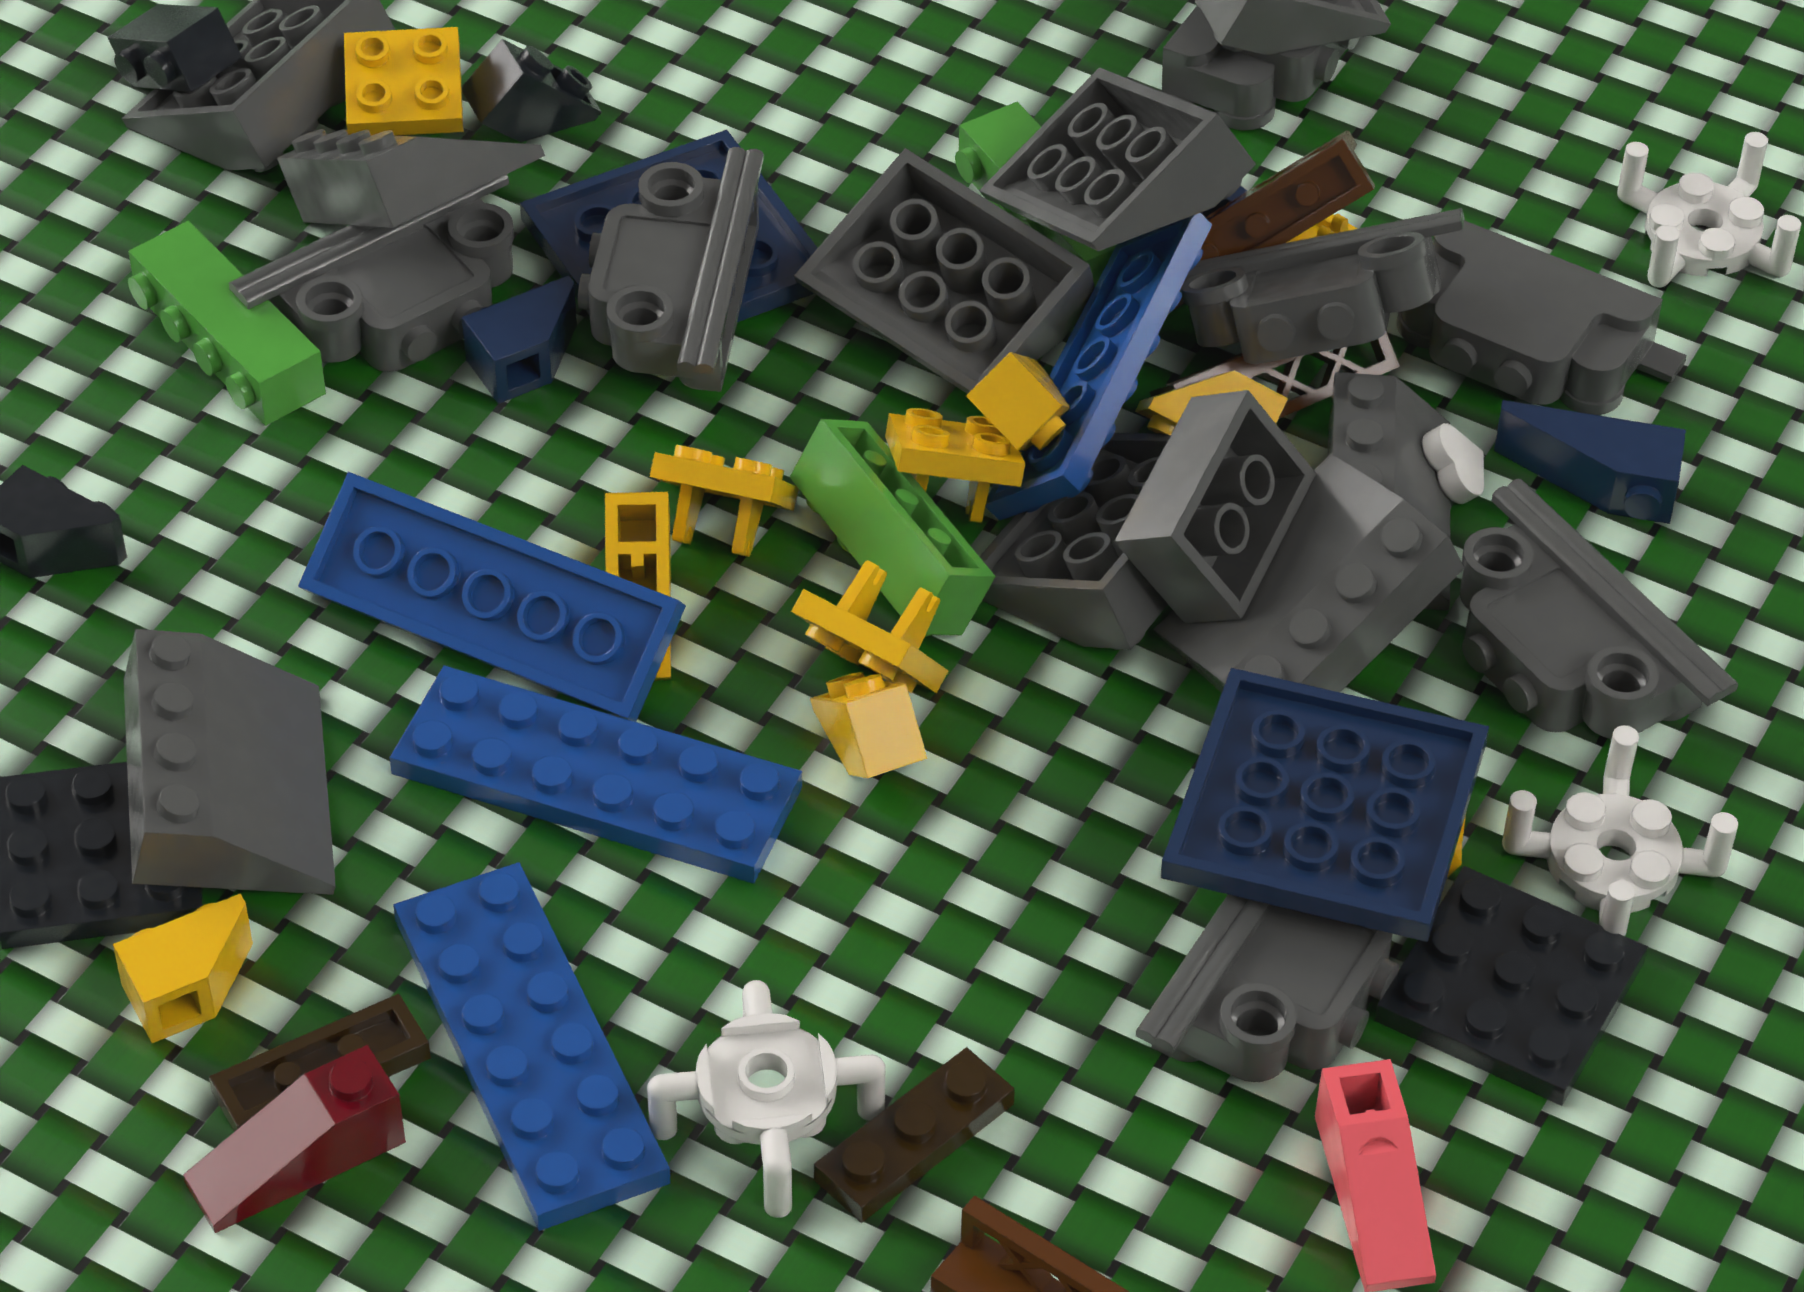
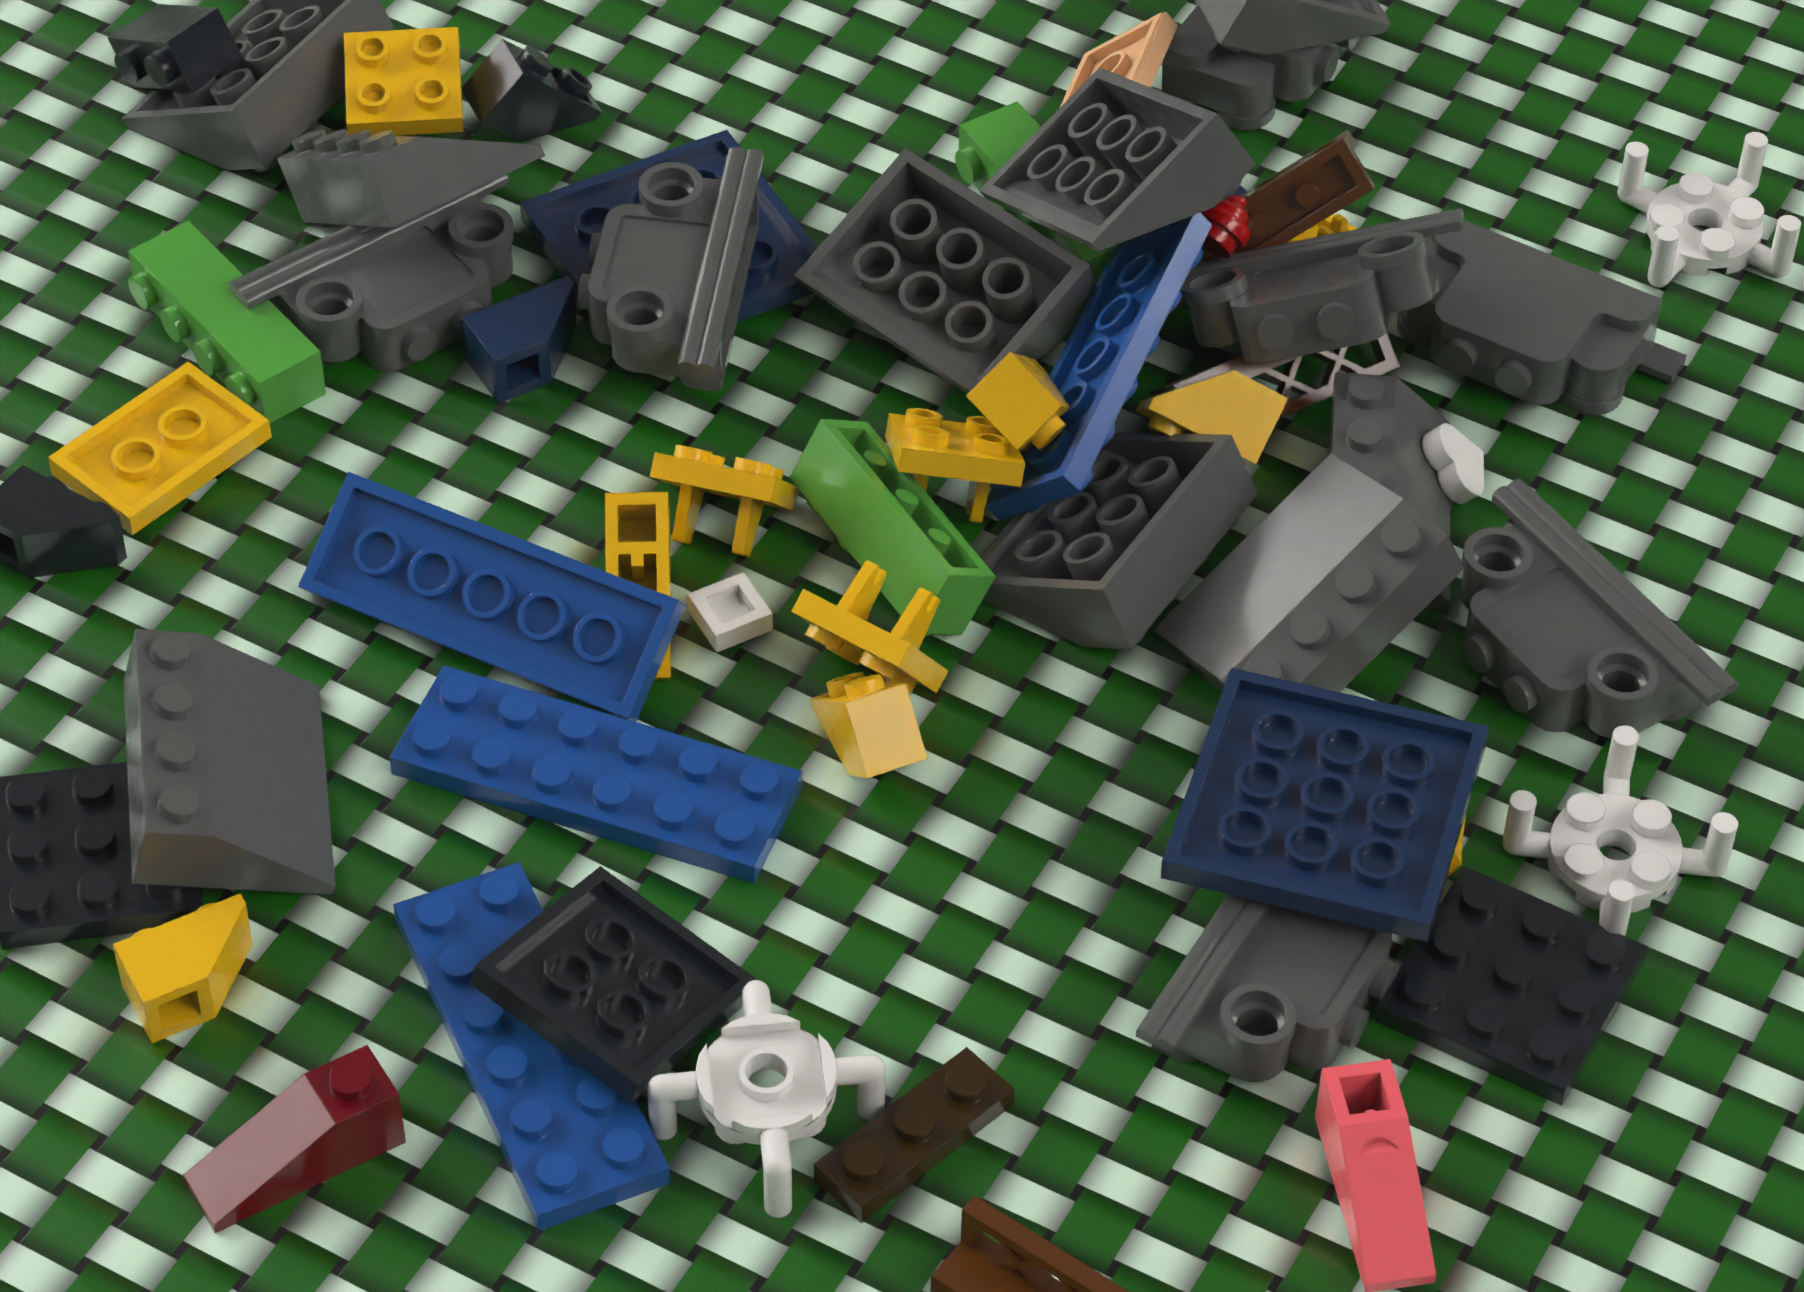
dark brown plate [209,994,431,1132] -> none
dark grey brick [1114,390,1317,623] -> none
dark blue slope [1494,400,1686,524] -> none
none -> yellow plate [48,362,272,536]
none -> black plate [470,866,758,1103]
none -> white plate [687,572,773,652]
none -> light nougat plate [1060,12,1178,107]
none -> red plate [1200,195,1250,259]

